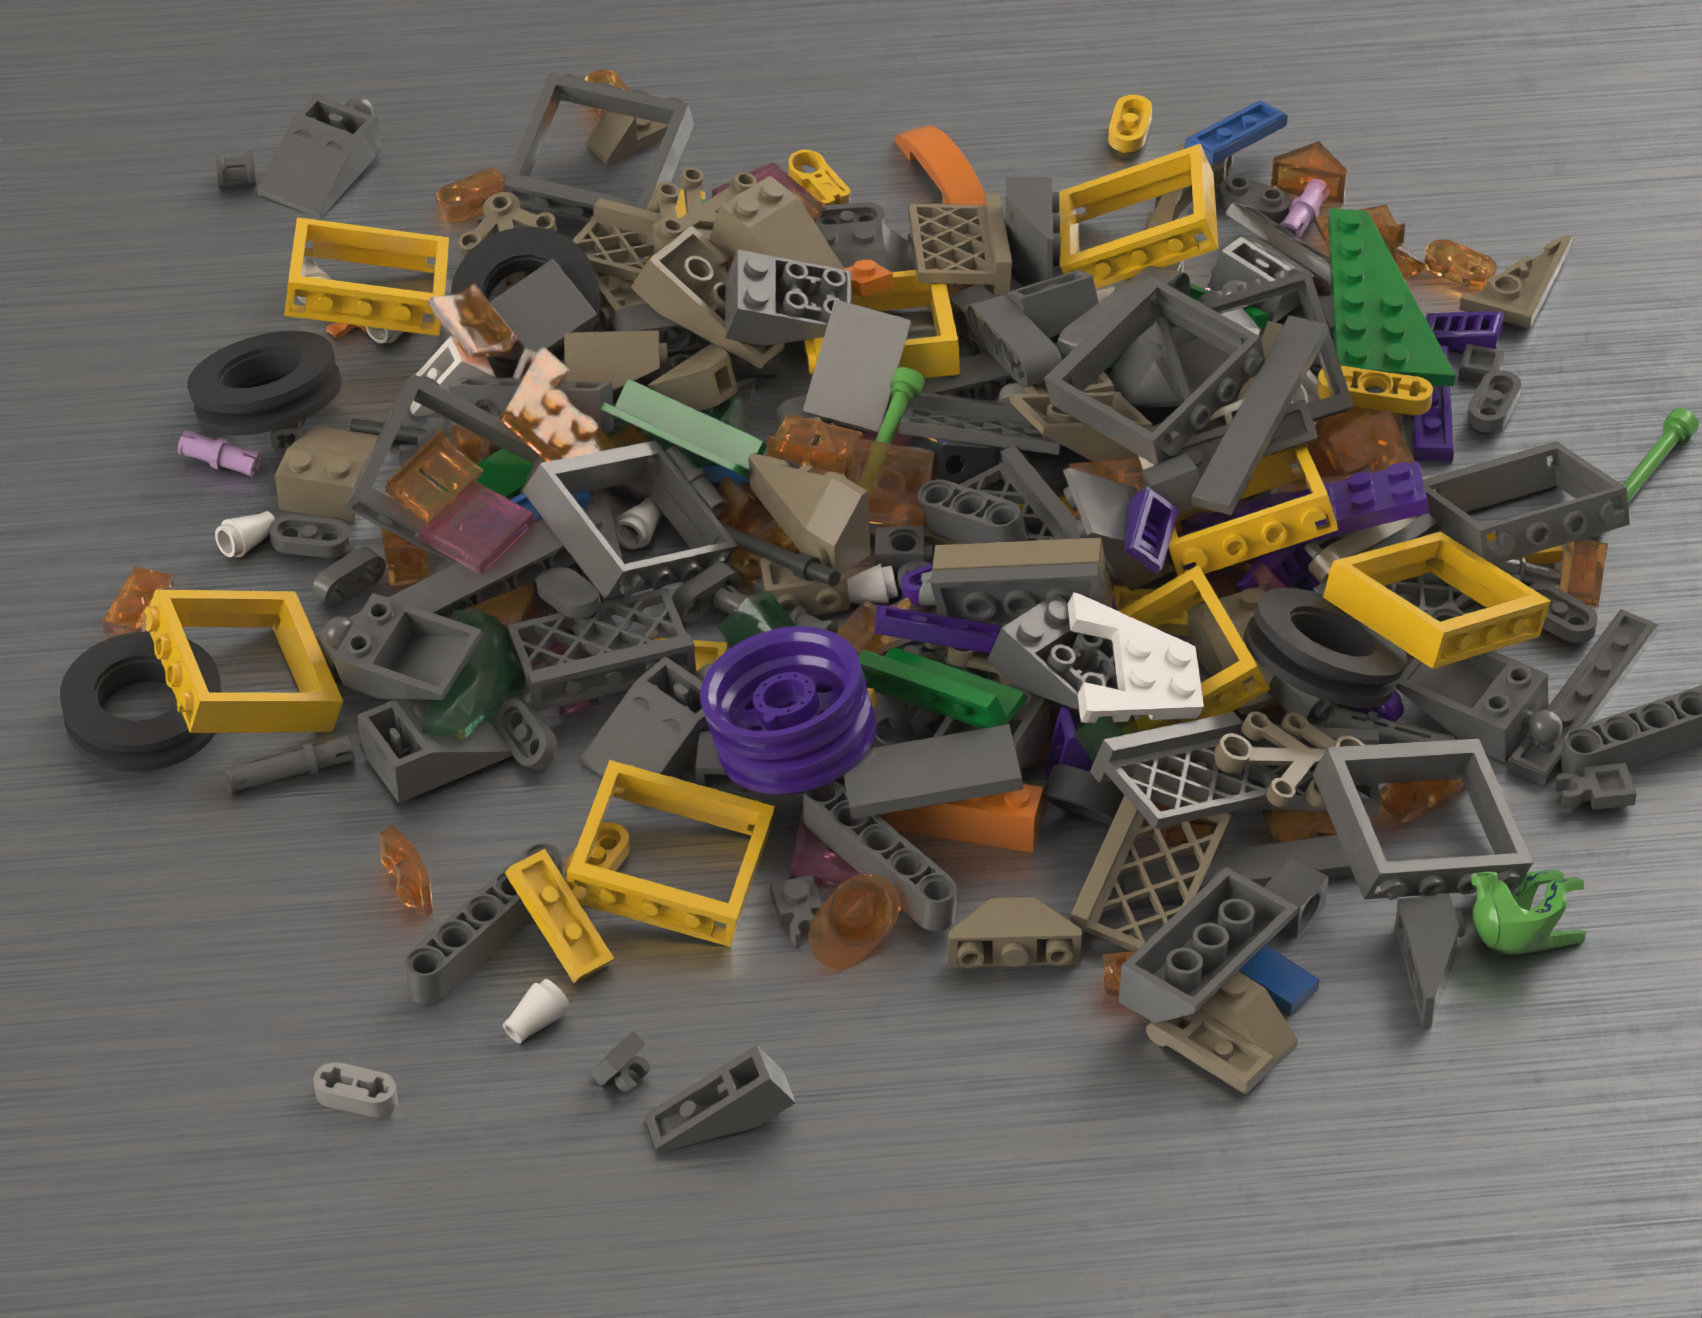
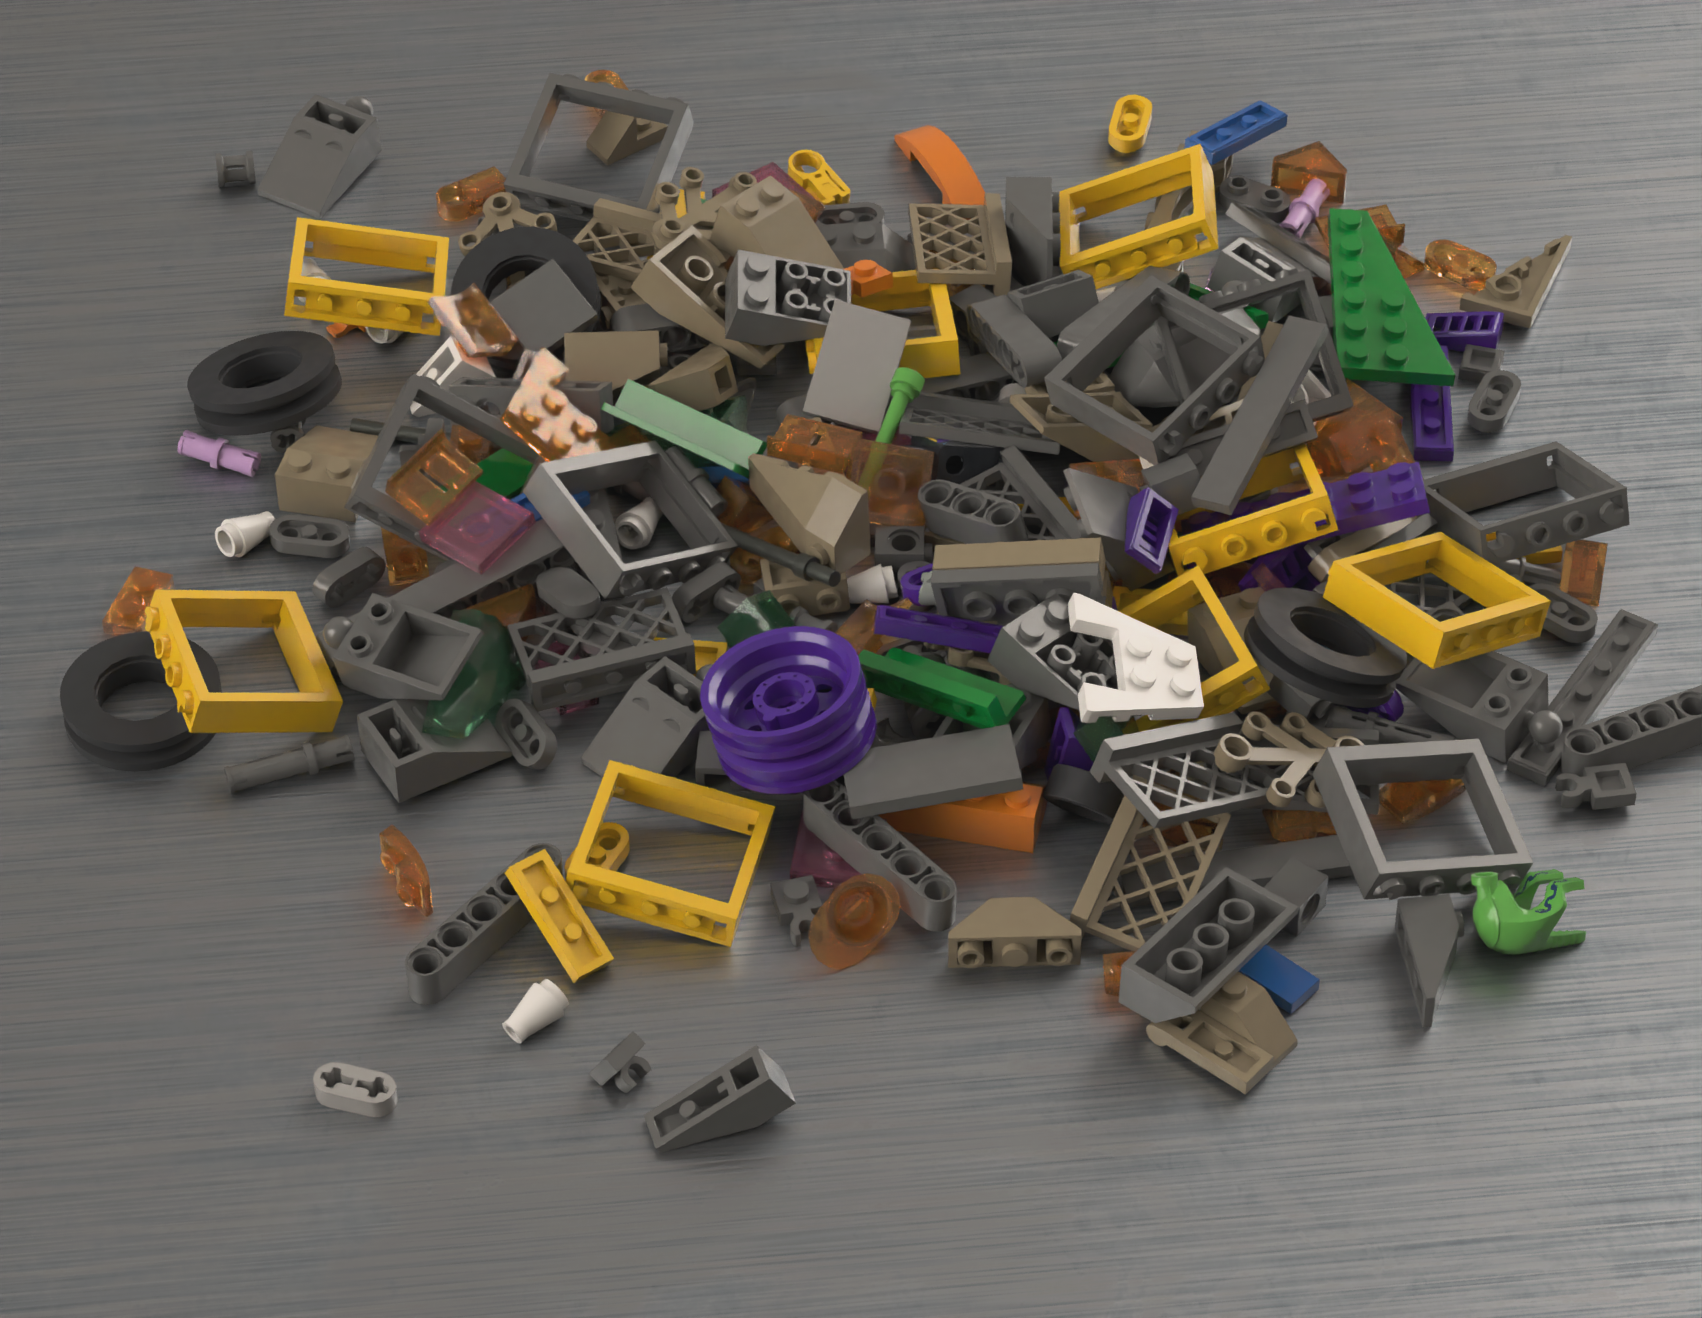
yellow beam [1317,366,1433,415] -> none
bright green piece [1592,408,1699,538] -> none

